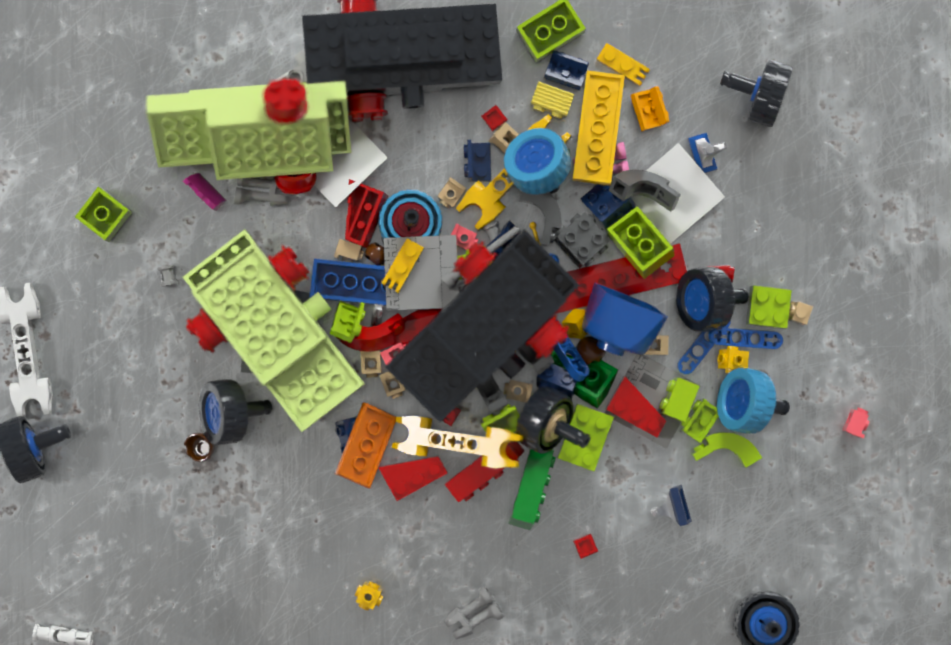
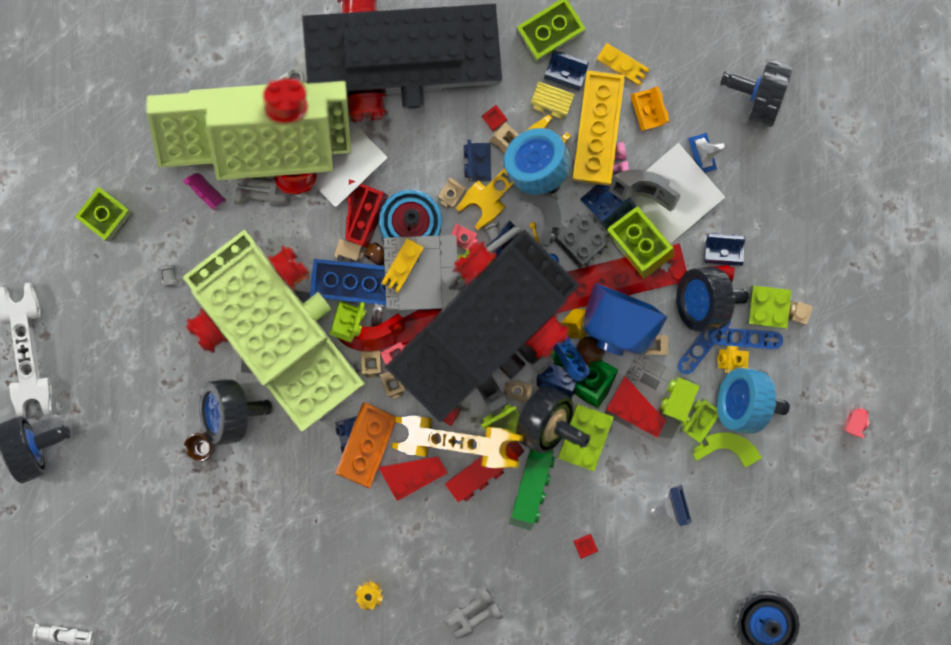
none -> dark blue bracket [704,233,745,266]

